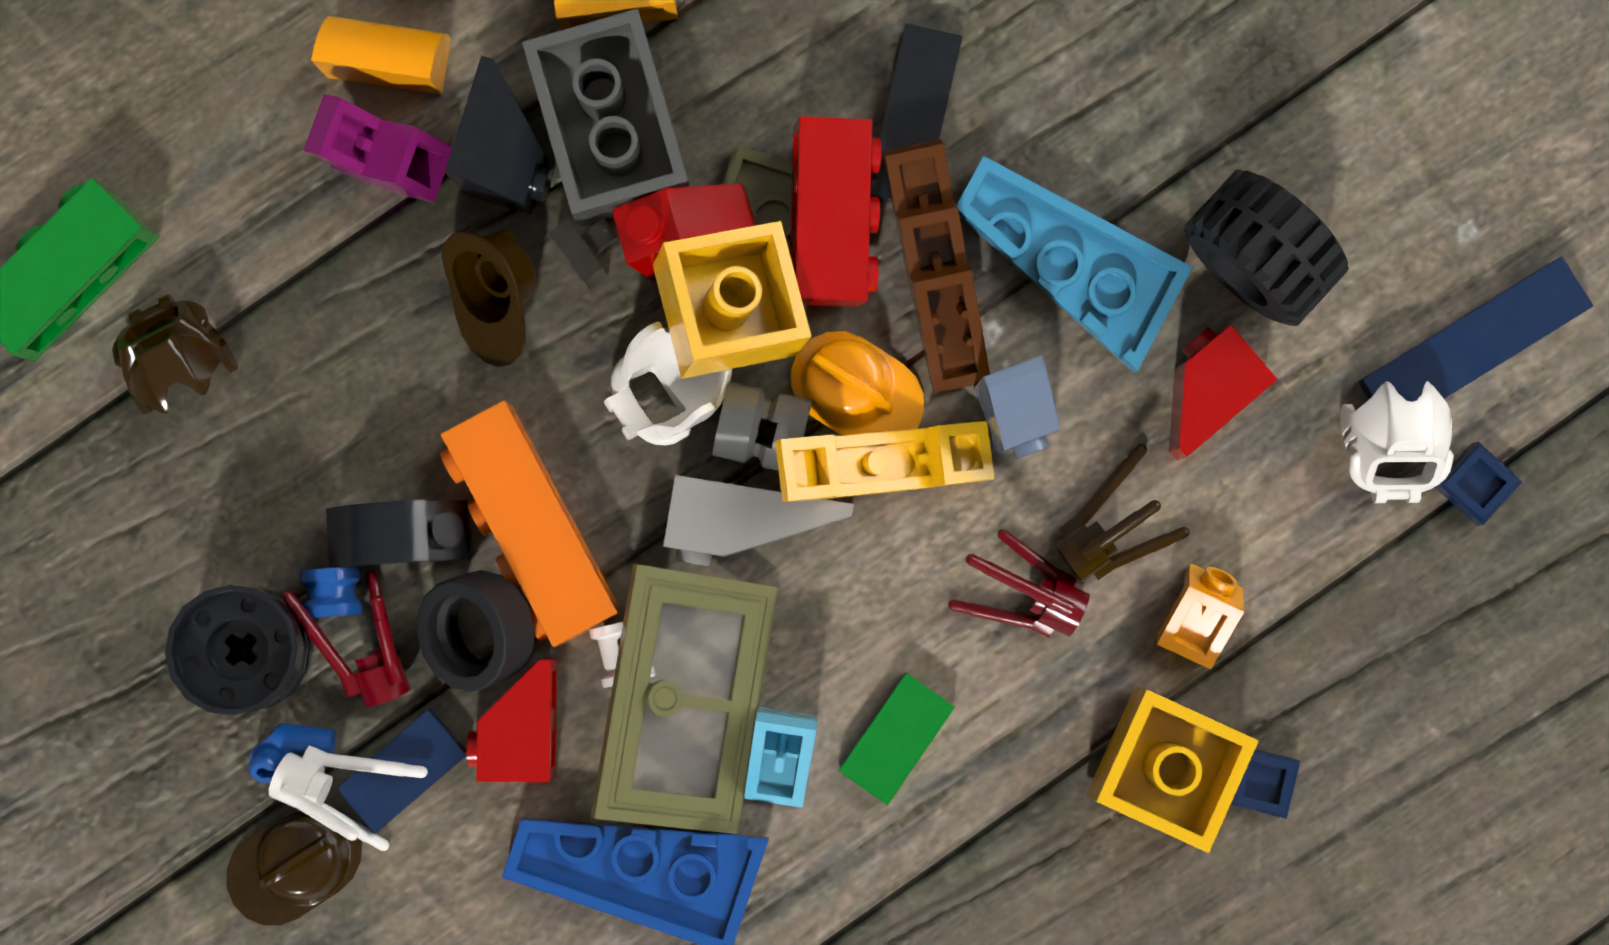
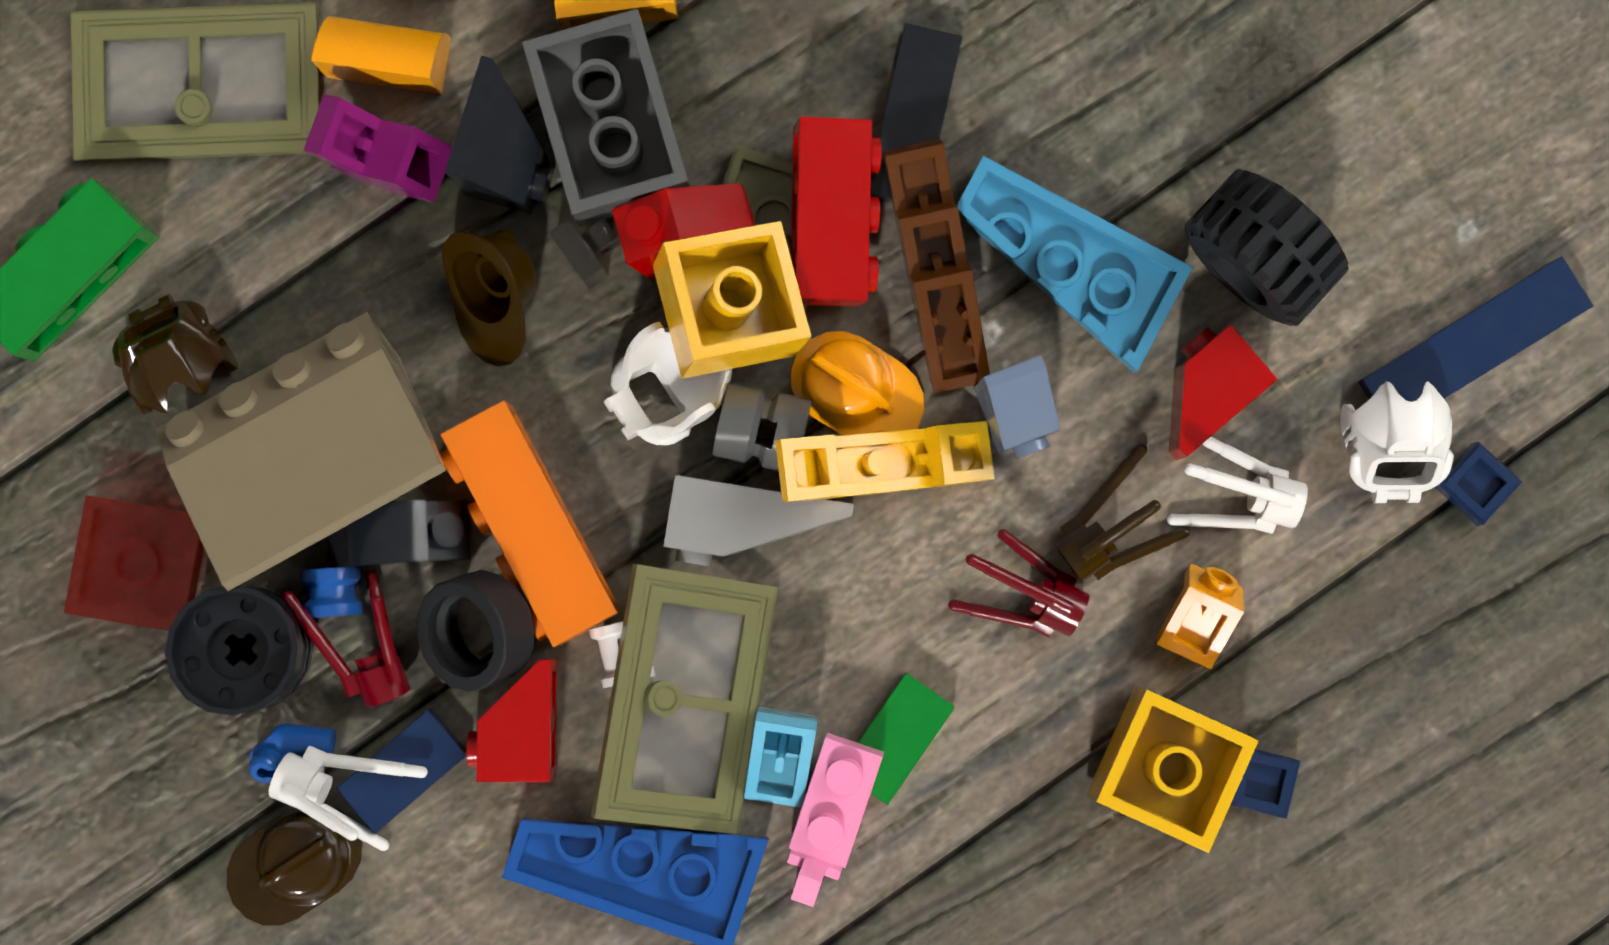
none -> clear red plate [64,495,204,631]
none -> olive door [70,2,321,162]
none -> dark tan slope [156,312,447,591]
none -> bright pink hinge [787,732,884,907]
none -> white plant [1167,437,1308,534]

